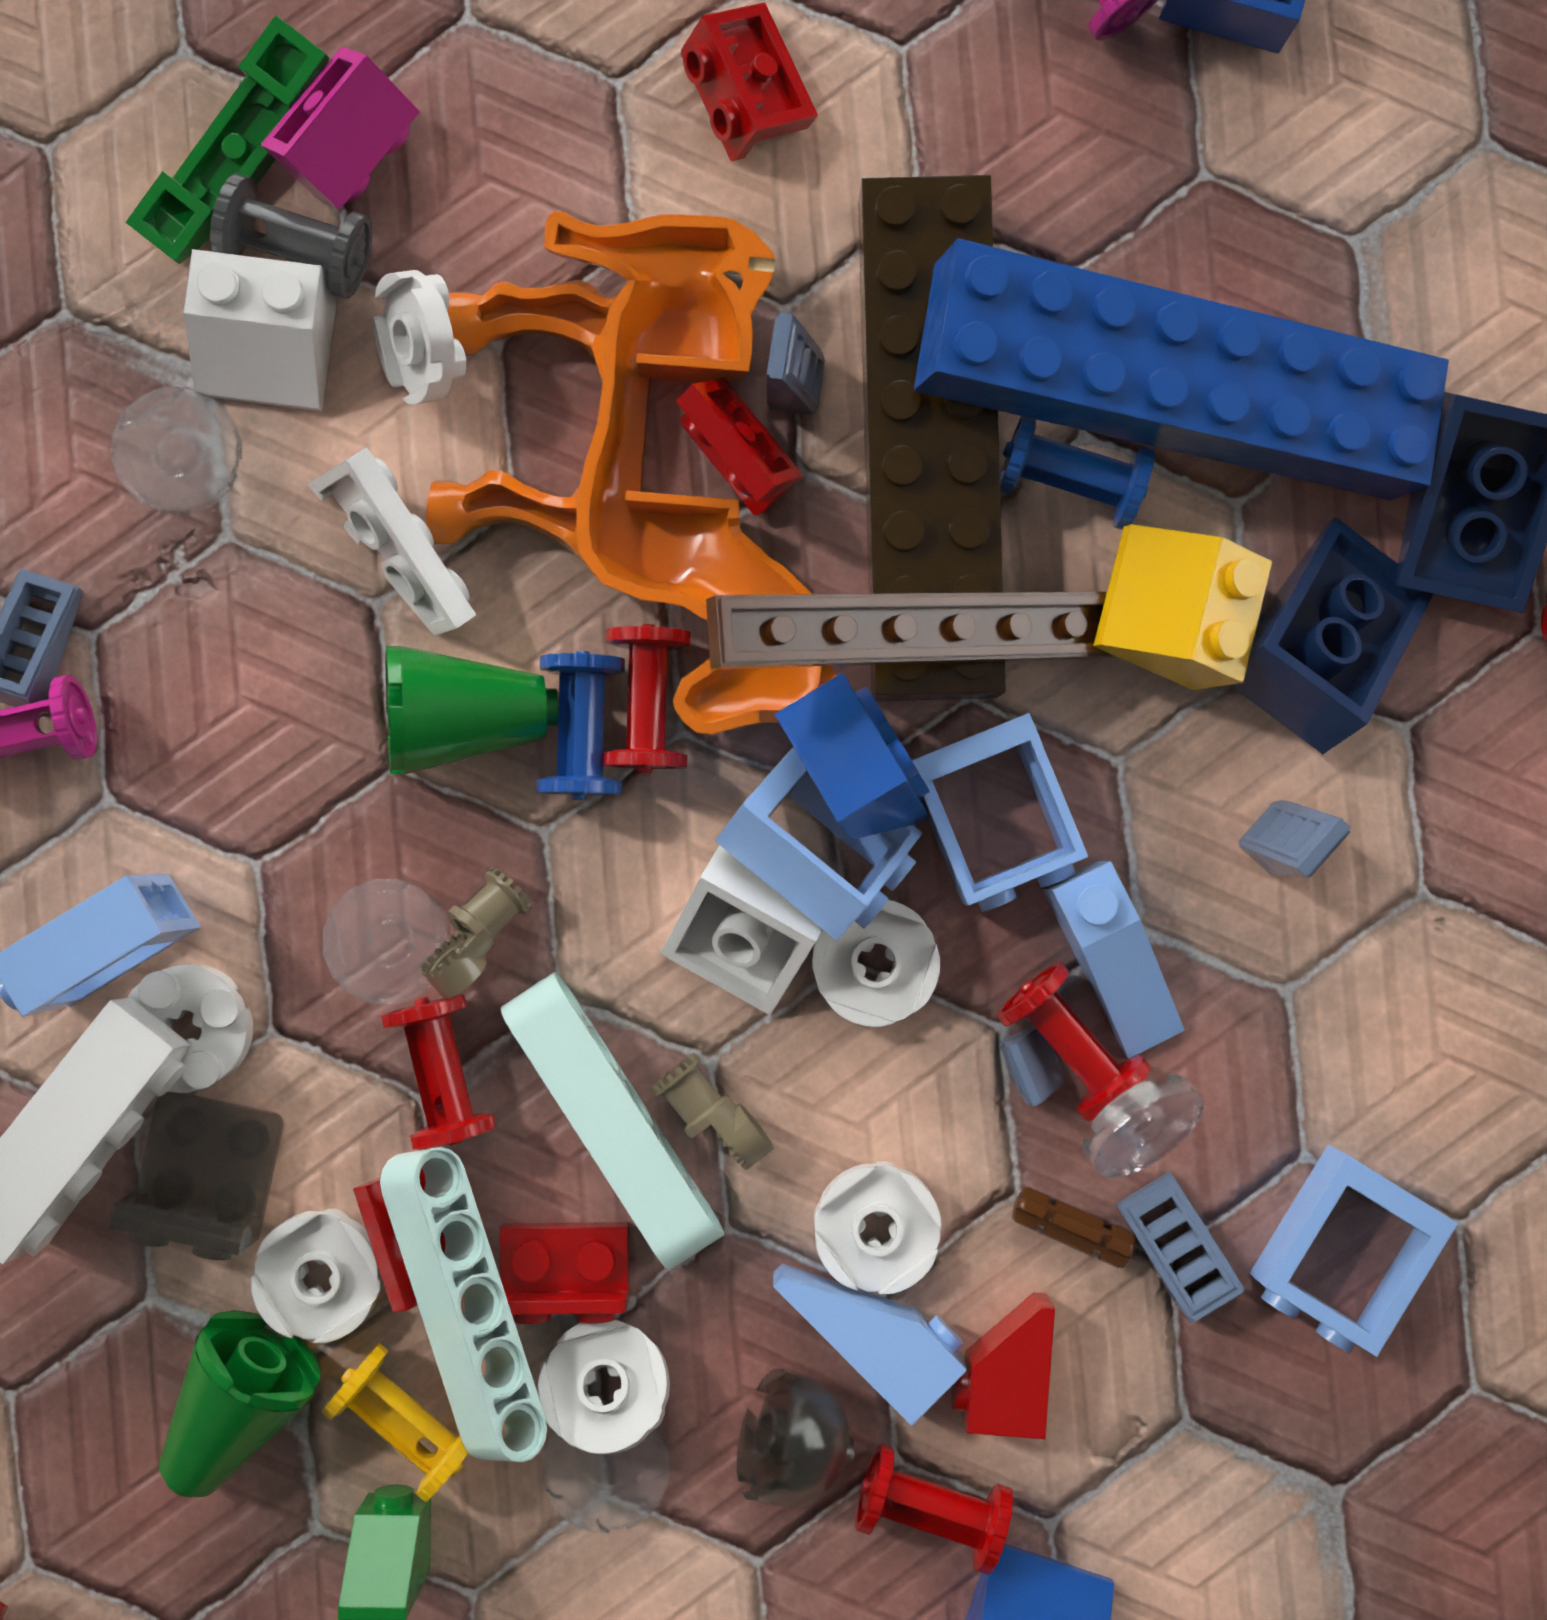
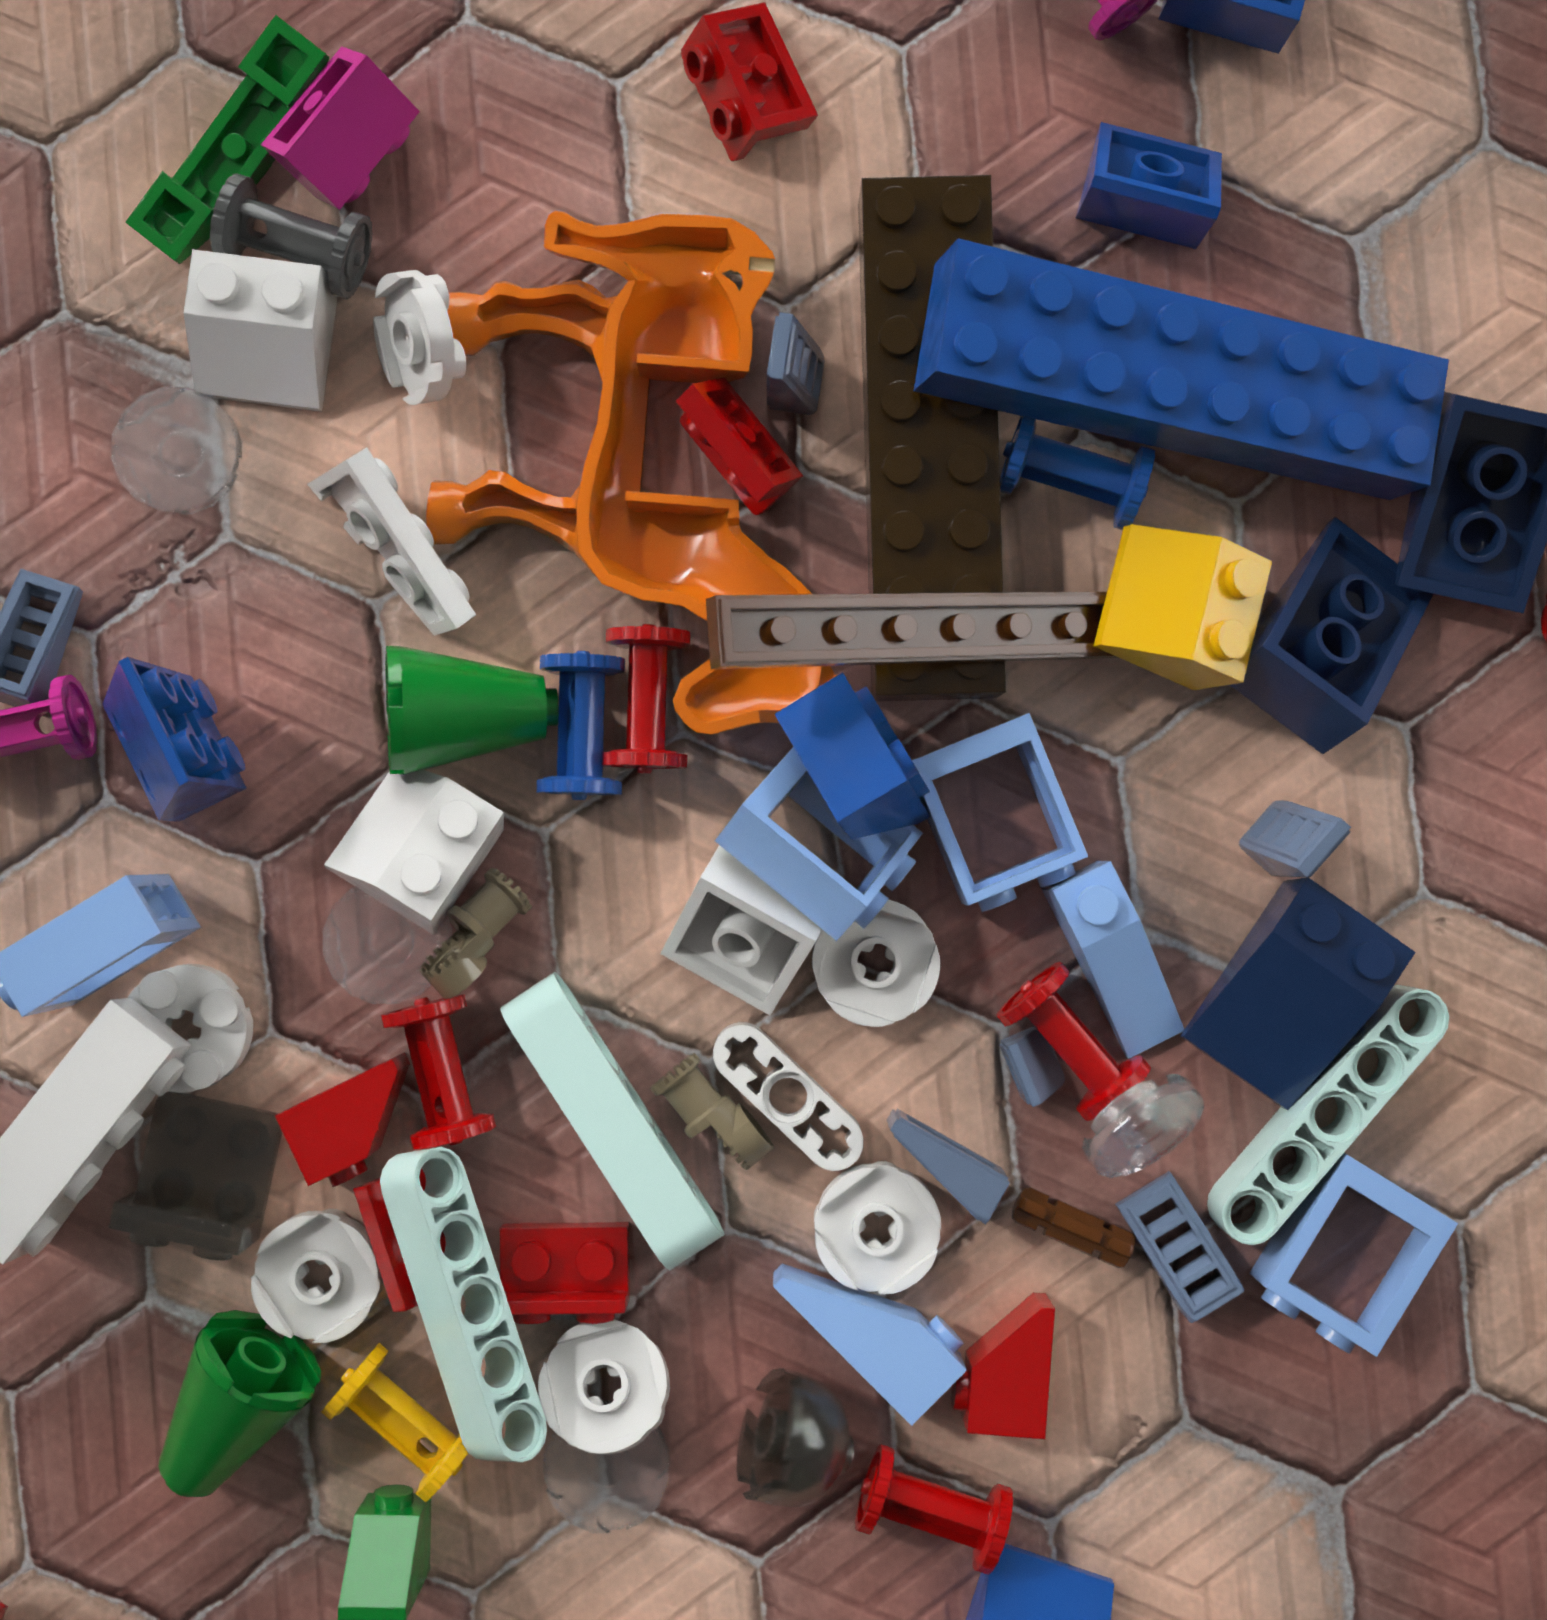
none -> blue slope [102,657,247,822]
none -> red slope [275,1052,410,1187]
none -> white slope [324,770,504,935]
none -> white beam [713,1022,863,1171]
none -> sand blue slope [887,1109,1010,1225]
none -> blue slope [1076,122,1222,249]
none -> dark blue slope [1180,877,1416,1110]
none -> light aqua beam [1207,985,1449,1245]

